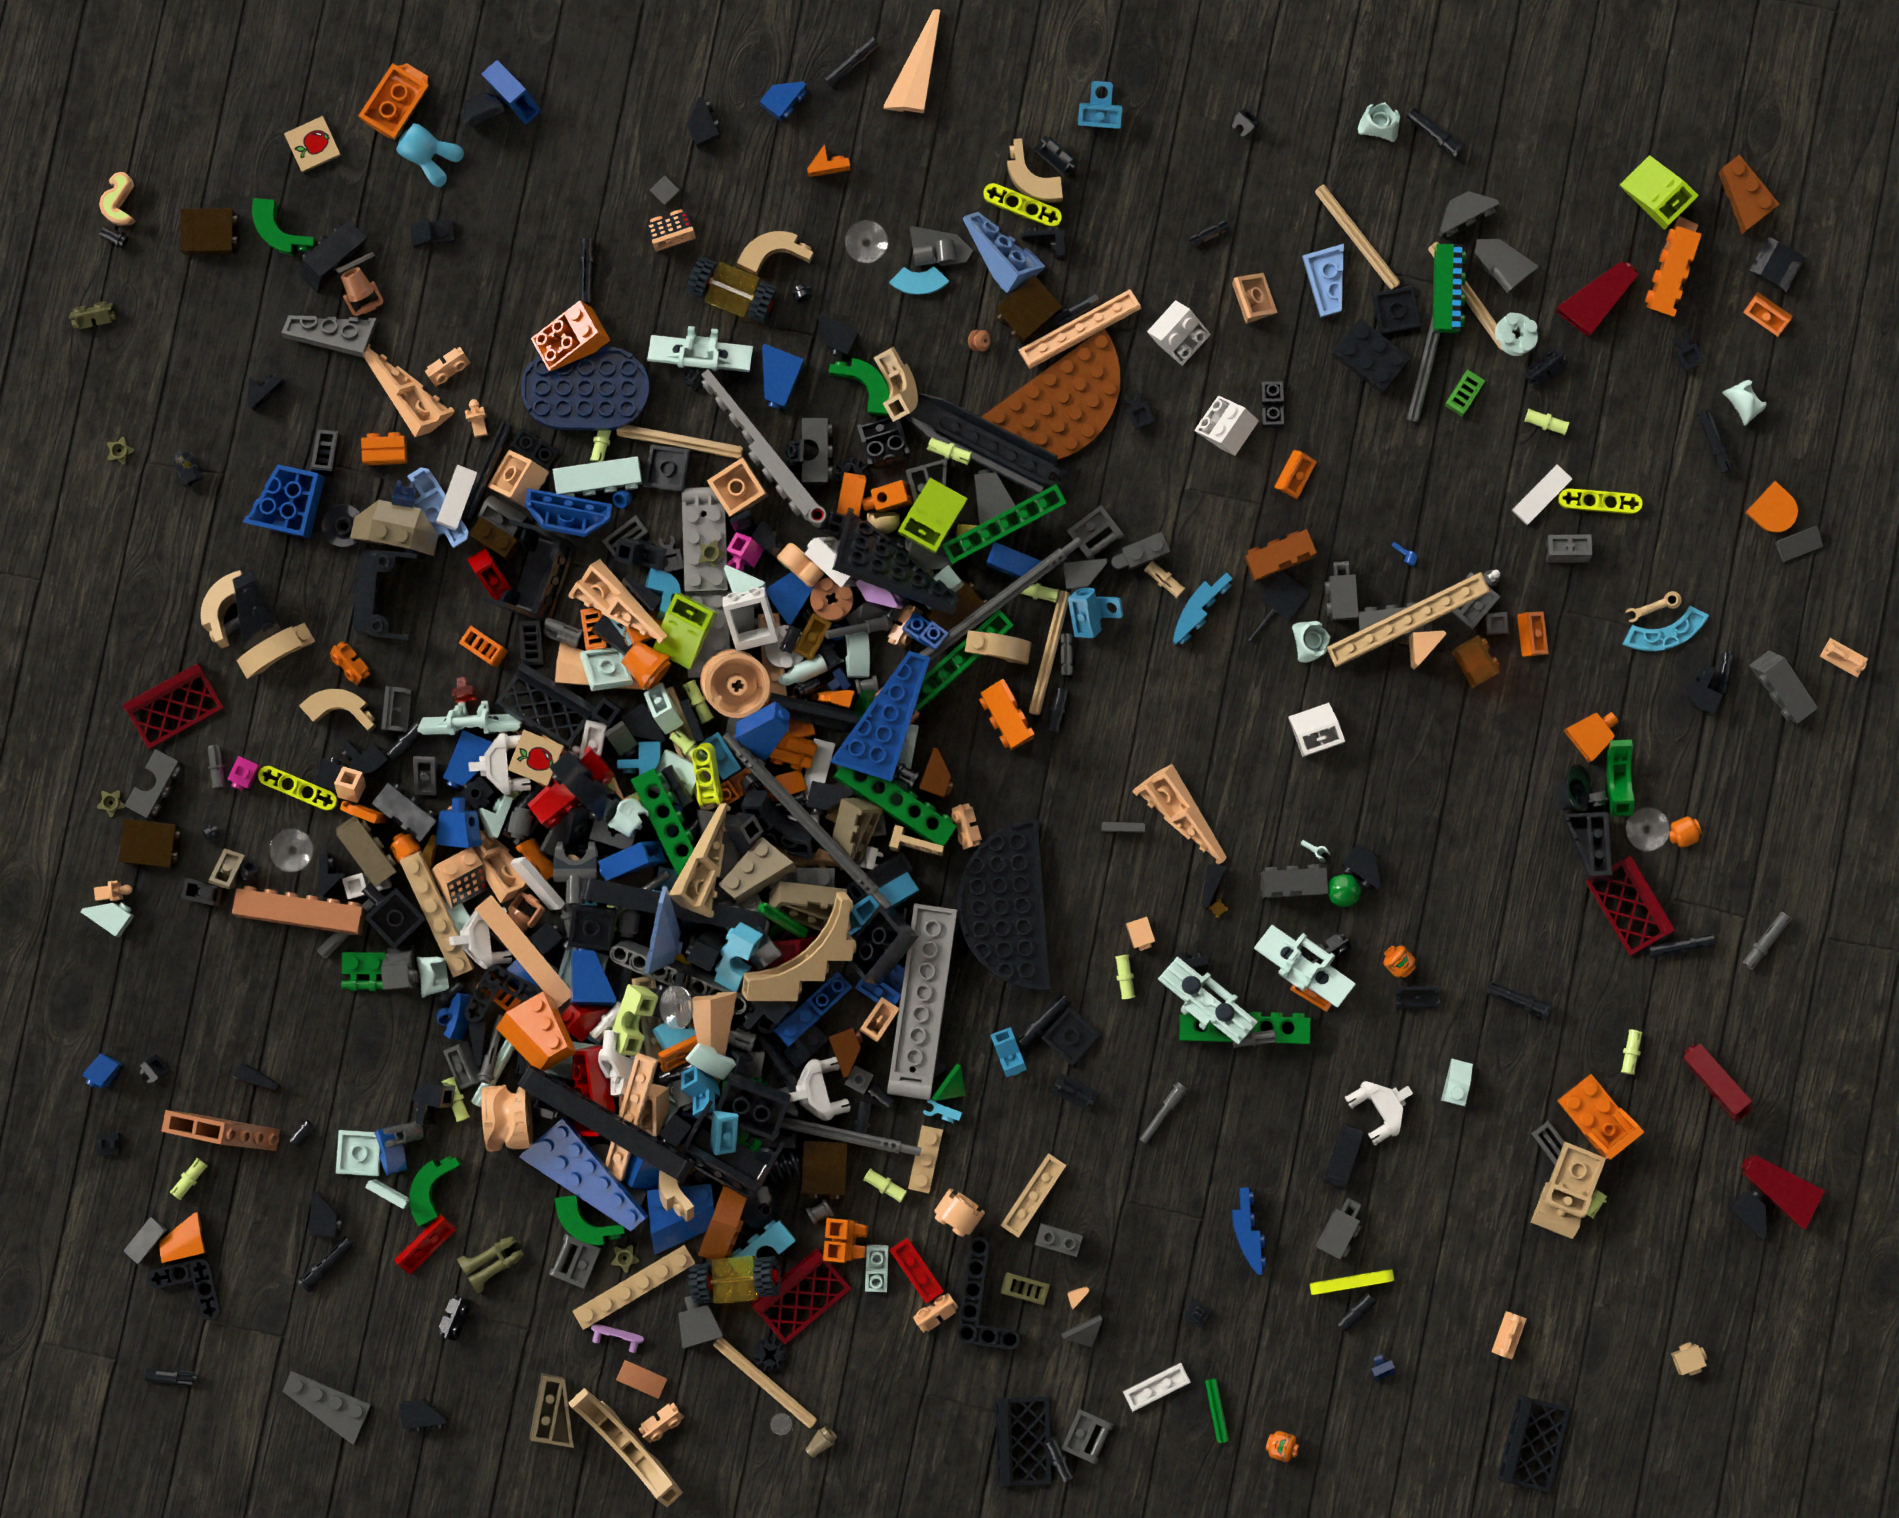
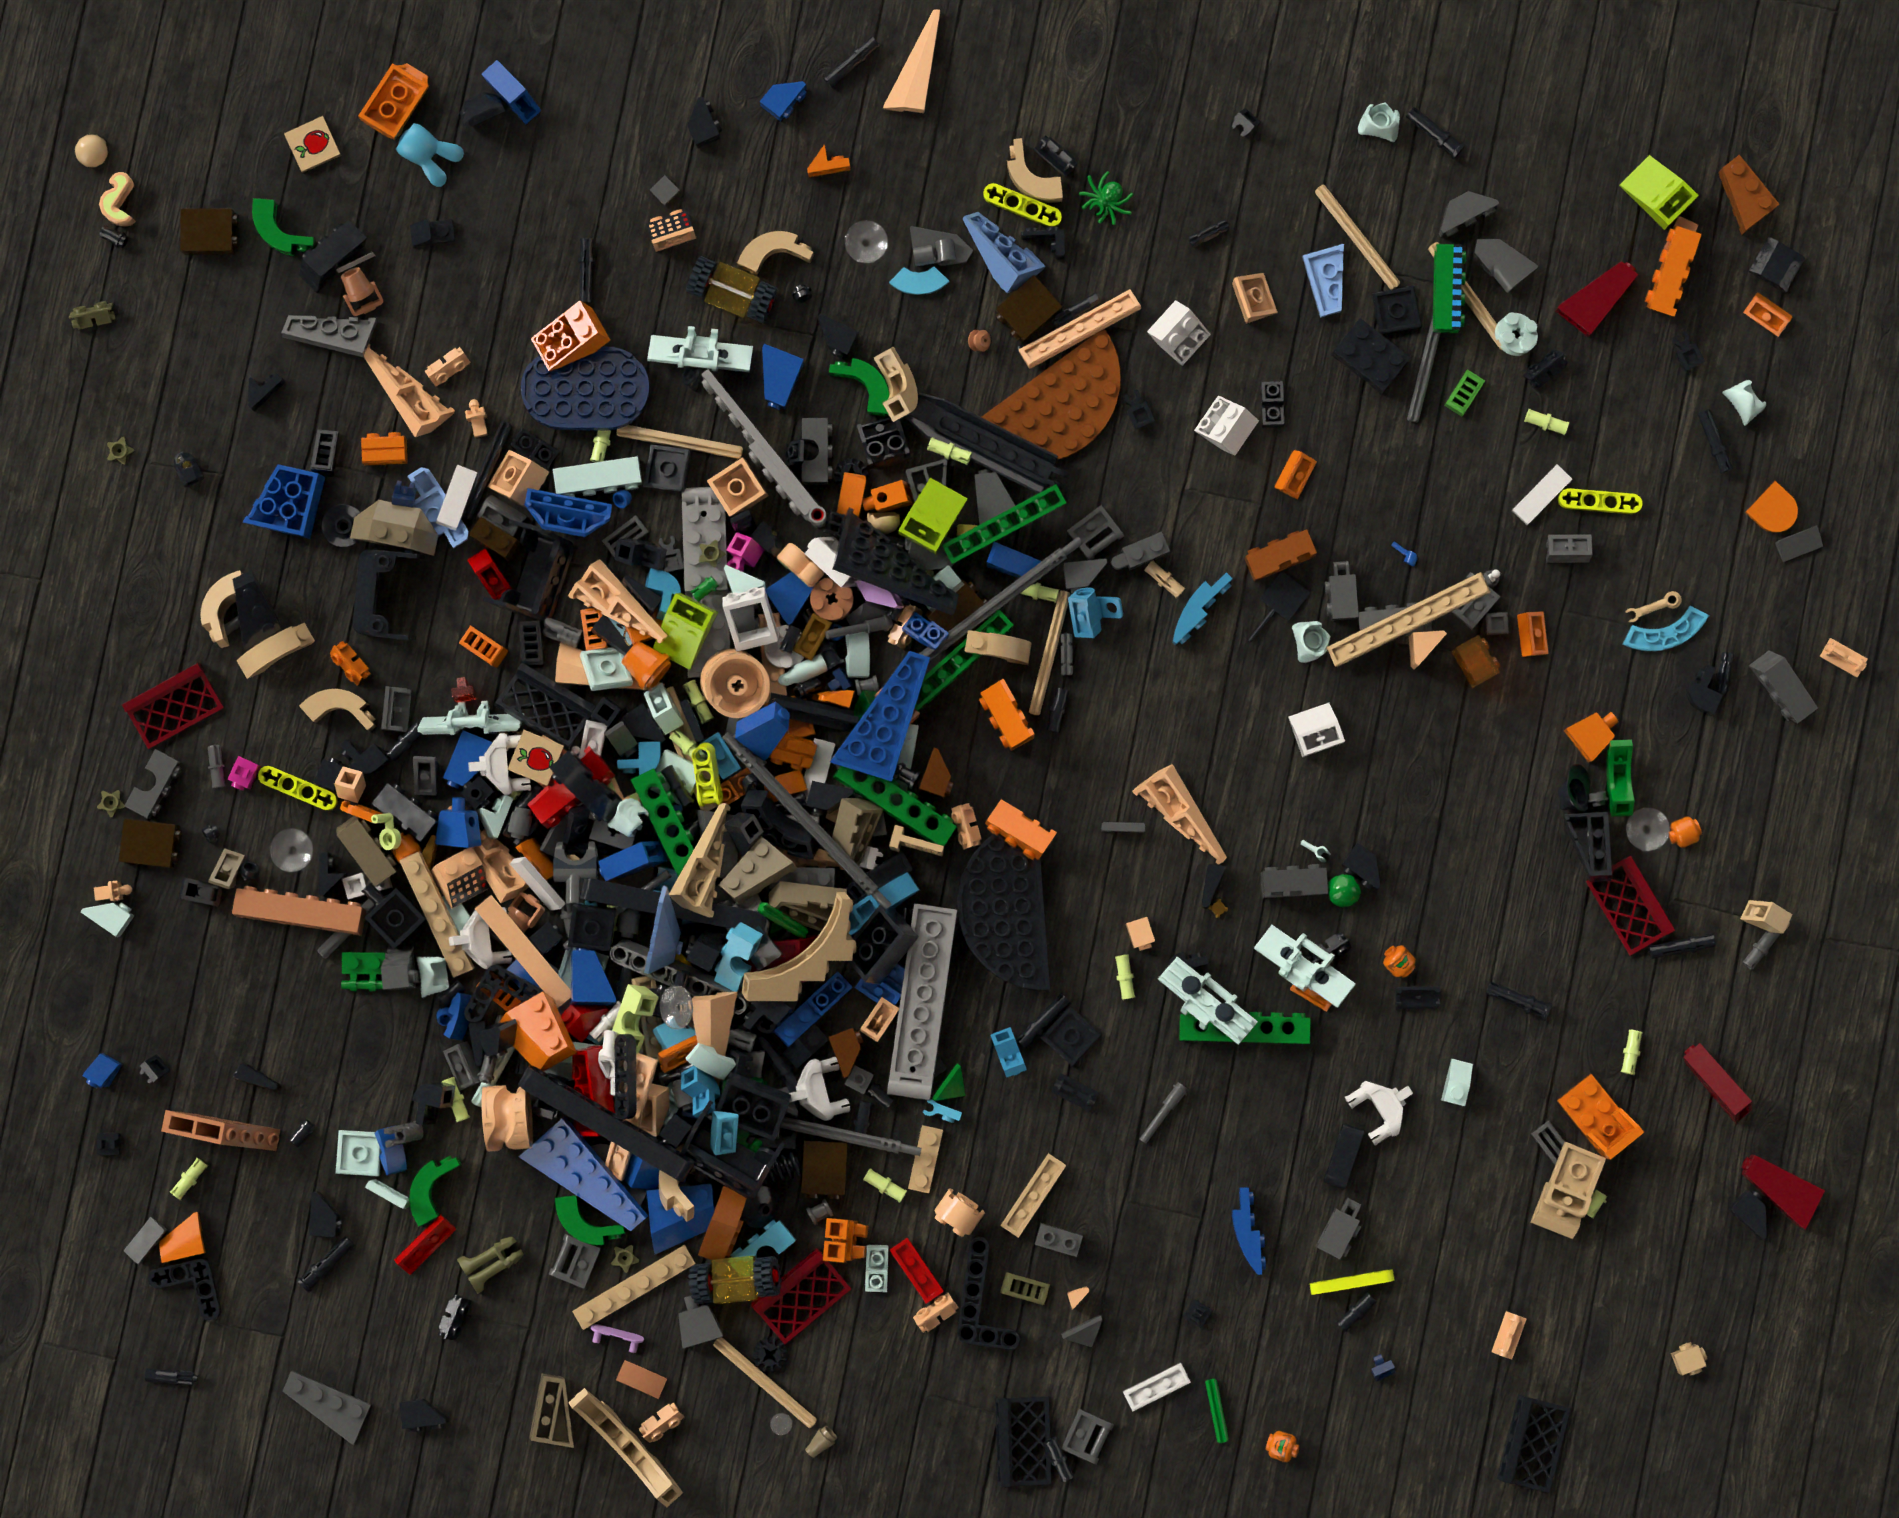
dark azure piece [1078,81,1122,129] -> none
dark grey axle [1233,1030,1276,1048] -> none
none -> tan hair [75,135,108,167]
none -> yellowish green plate [371,813,401,850]
none -> black slope [477,1019,517,1058]
none -> black beam [614,1034,637,1119]
none -> green pin [691,576,719,602]
none -> orange wedge [985,799,1057,860]
none -> green animal [1079,171,1134,225]
none -> tan slope [1740,900,1792,934]

